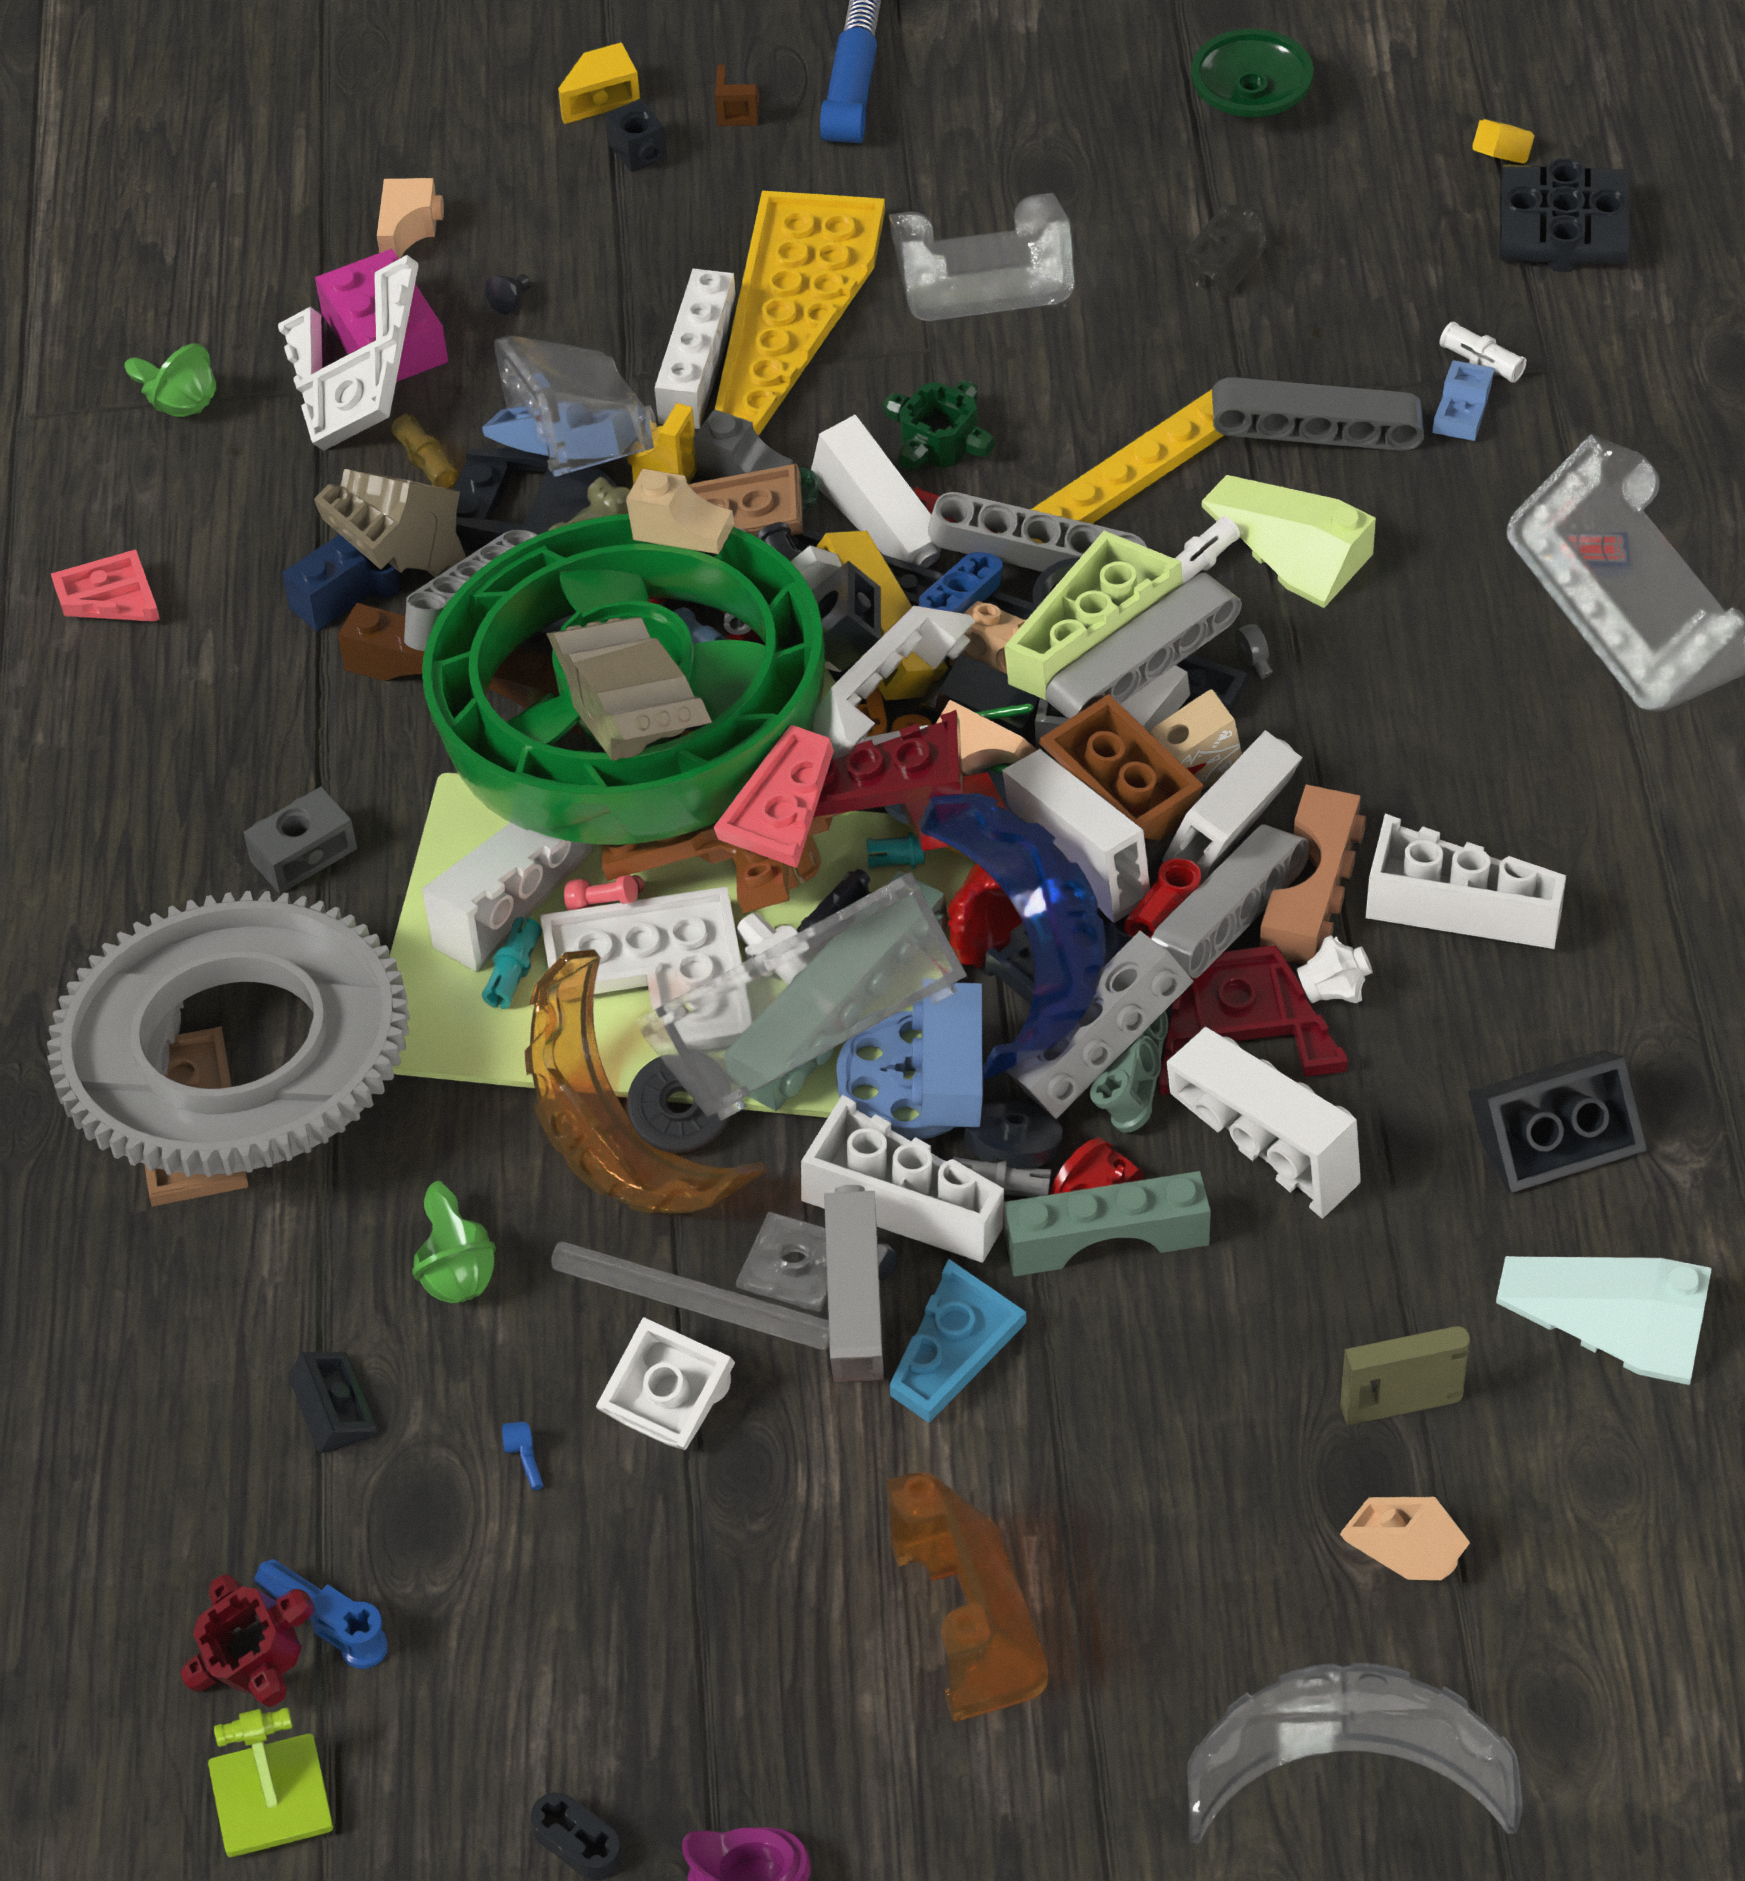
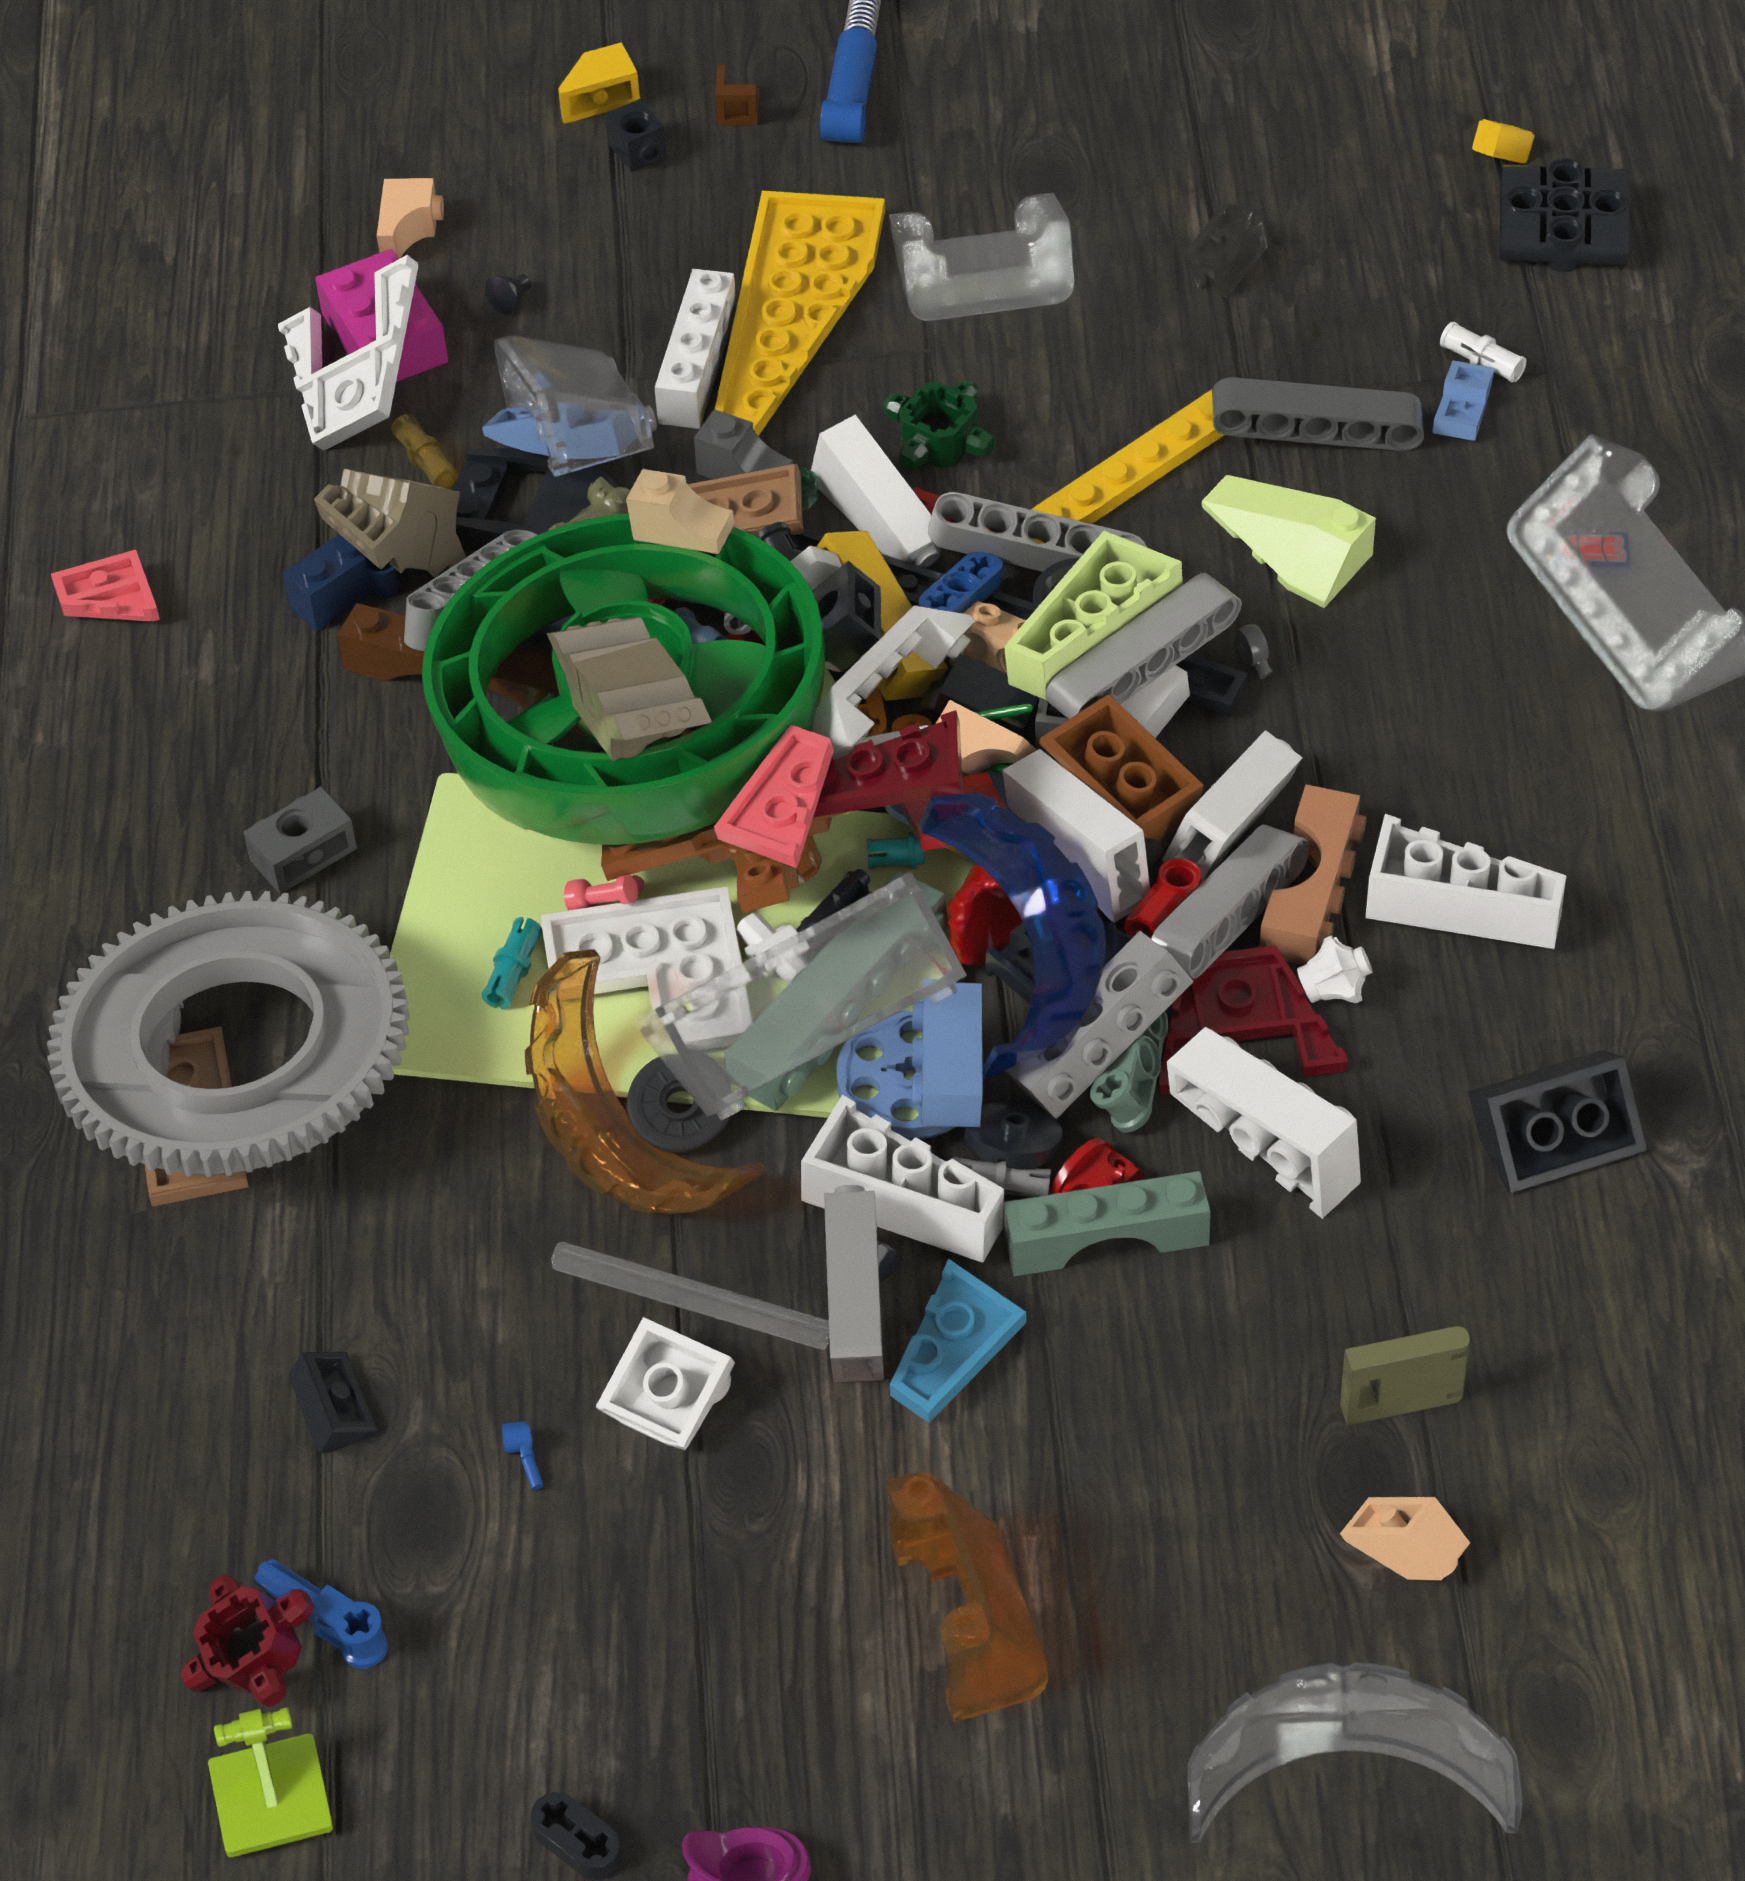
bright green piece [125,343,216,417] -> none
bright green piece [412,1181,496,1303] -> none
white wedge [422,822,593,972] -> none
yellow arch [628,403,697,484] -> none
clear piece [736,1212,828,1312] -> none
tan torso [1150,689,1242,789] -> none
white pin [1174,516,1240,584] -> none
dark green dish [1191,29,1313,118] -> none
light aqua wedge [1496,1256,1712,1385] -> none

